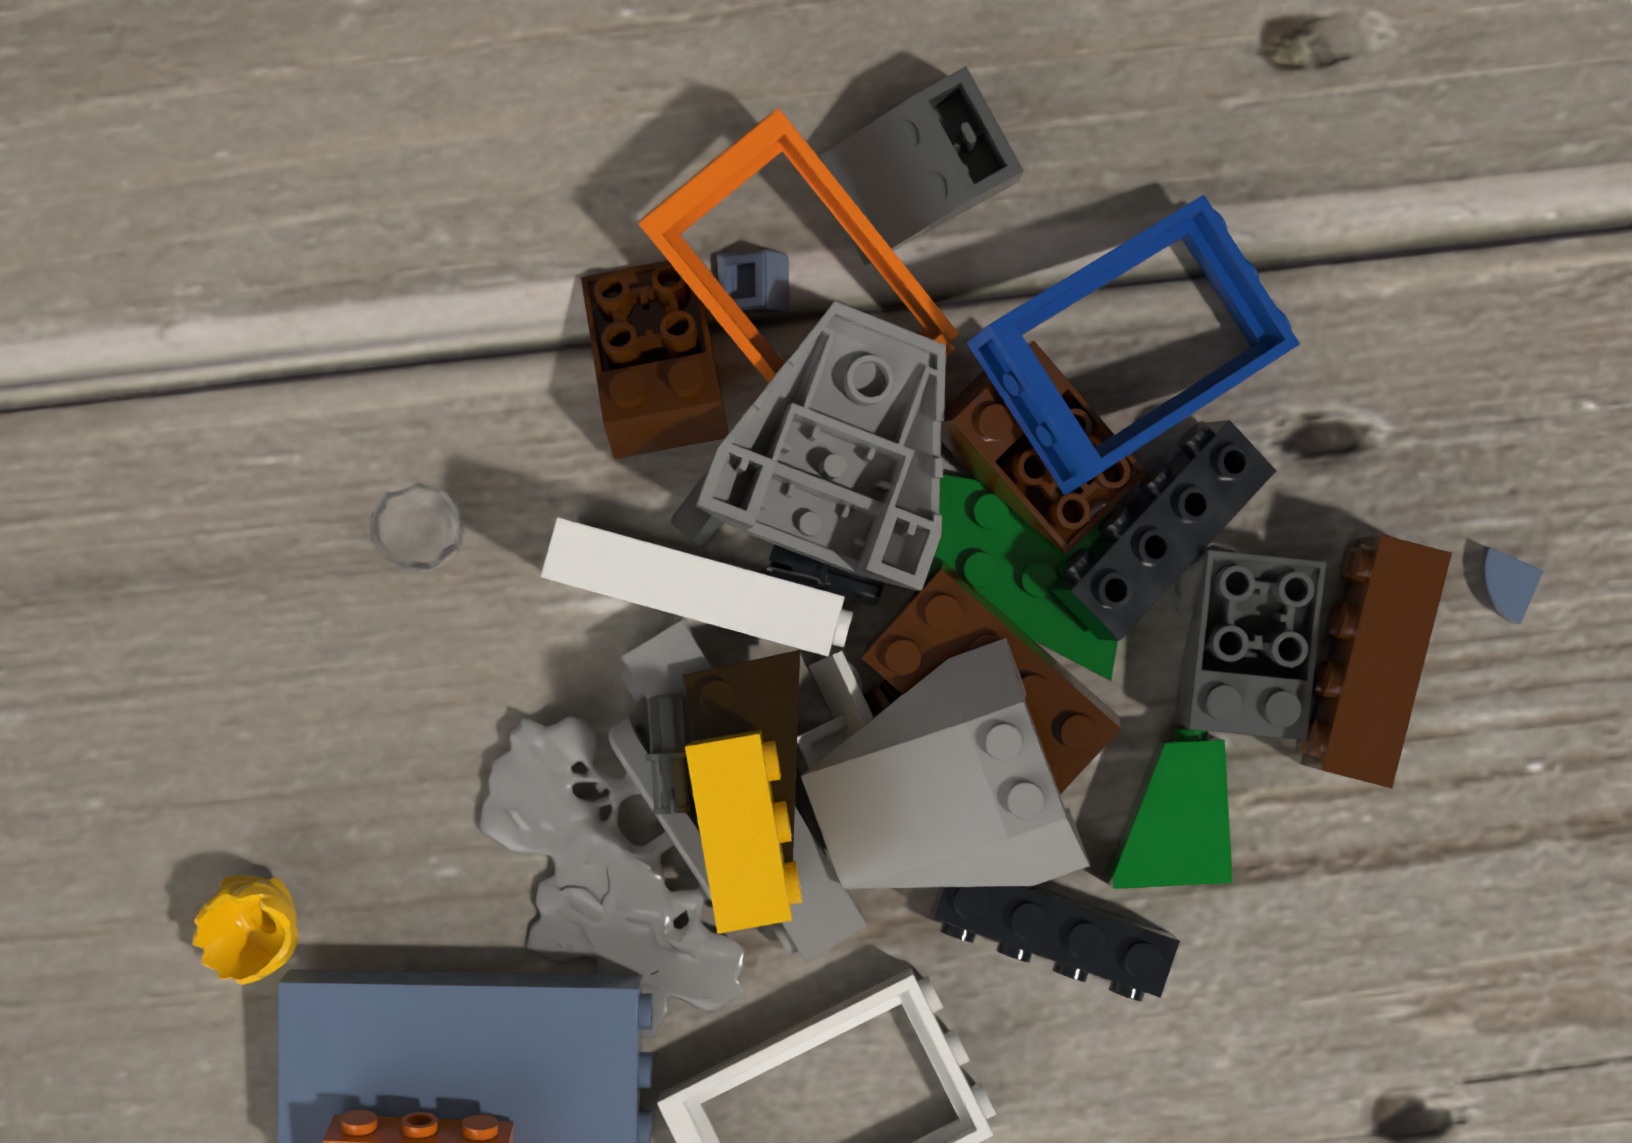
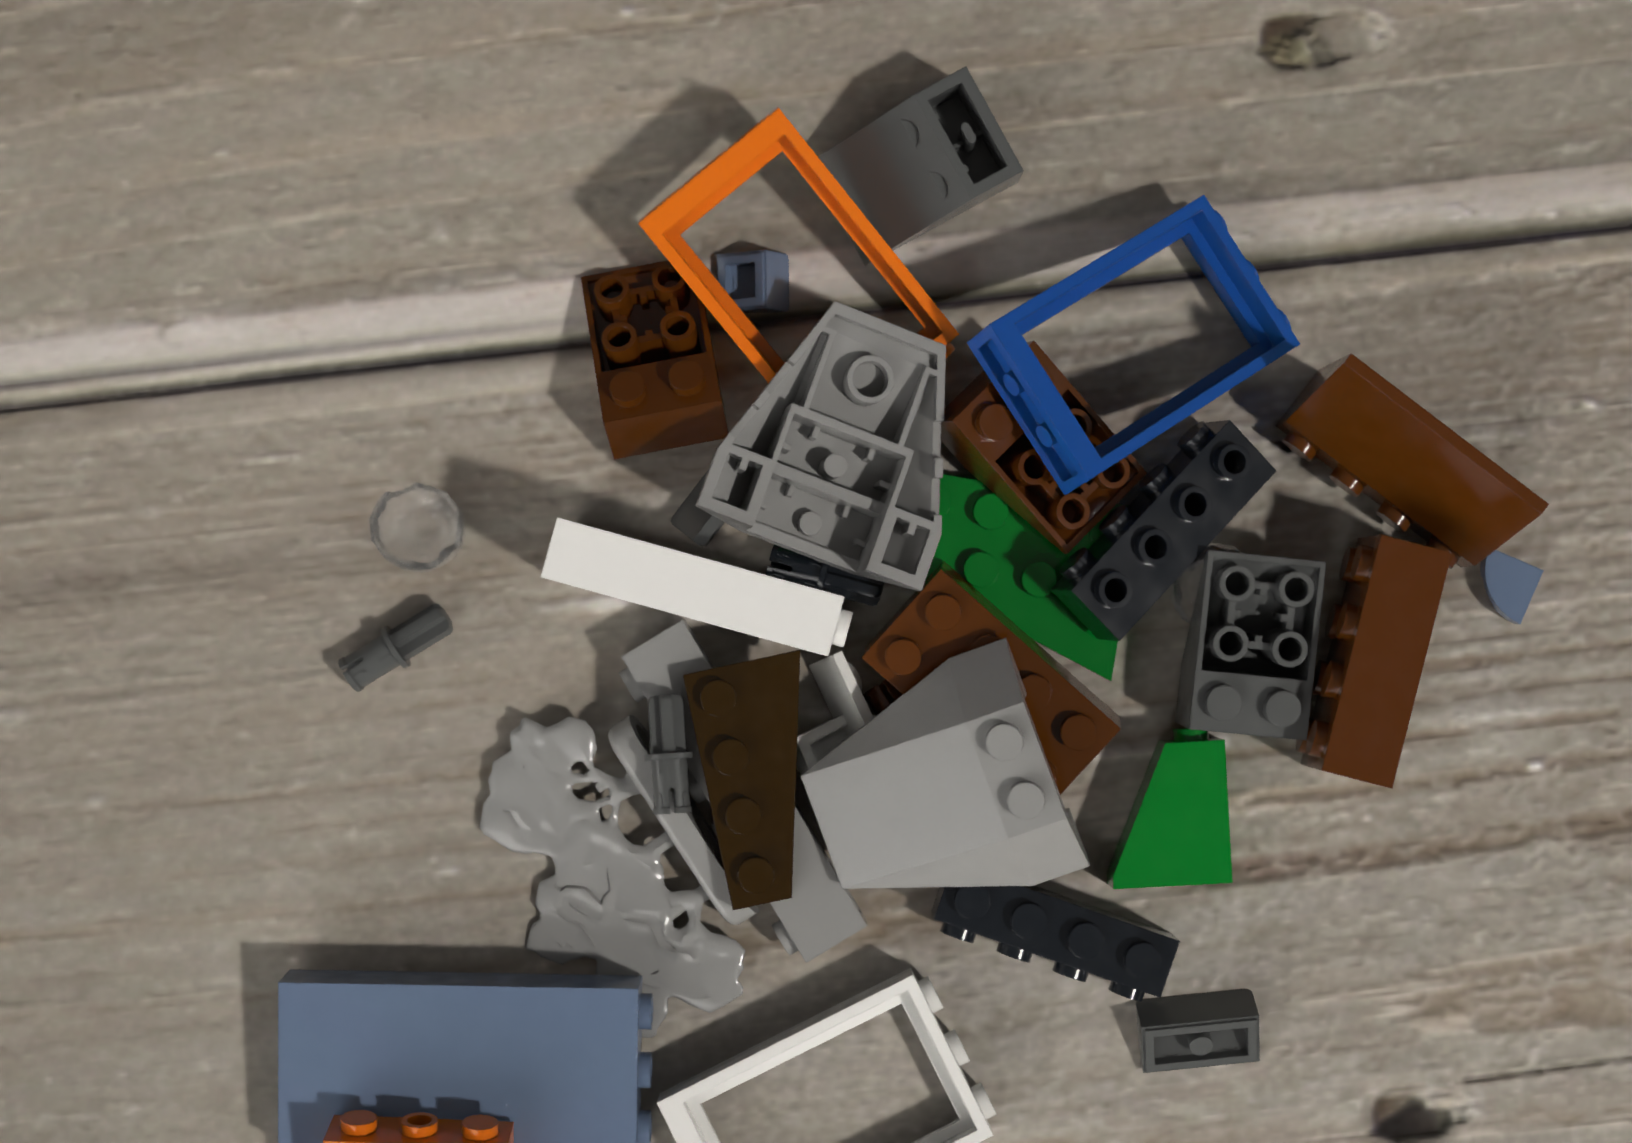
yellow hair [192,875,299,985] -> none
yellow brick [685,729,802,934] -> none
none -> dark grey axle [338,604,453,692]
none -> dark grey slope [1136,989,1260,1073]
none -> reddish brown slope [1275,353,1549,569]

